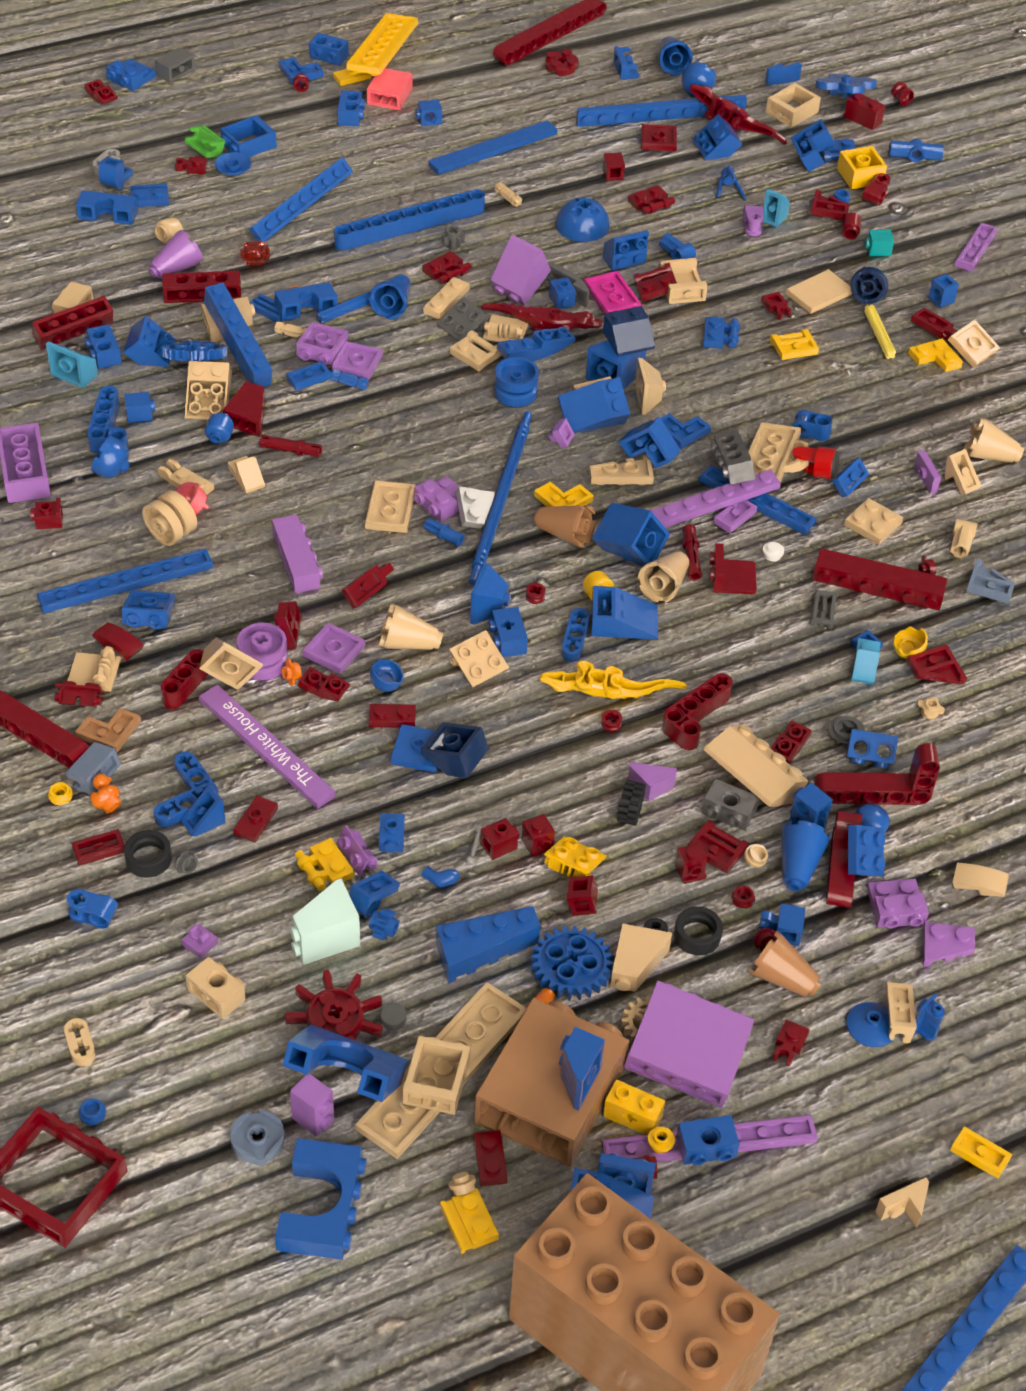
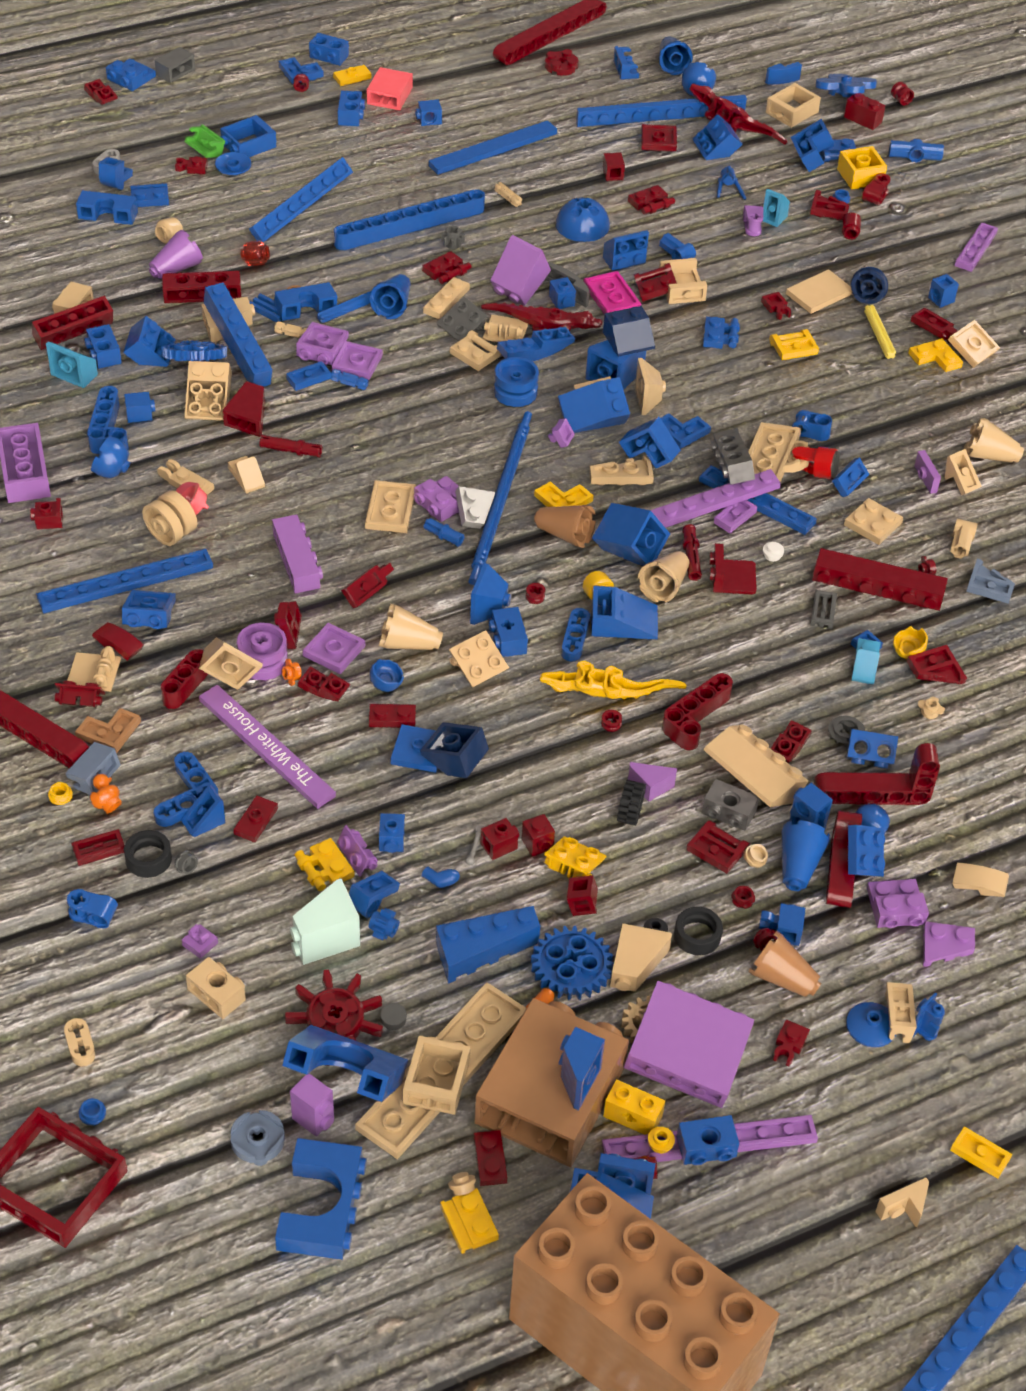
blue head [205,412,234,444] -> none
yellow plate [347,13,418,76] -> none
dark red brick [675,843,707,884] -> none
teal brick [864,230,894,256] -> none

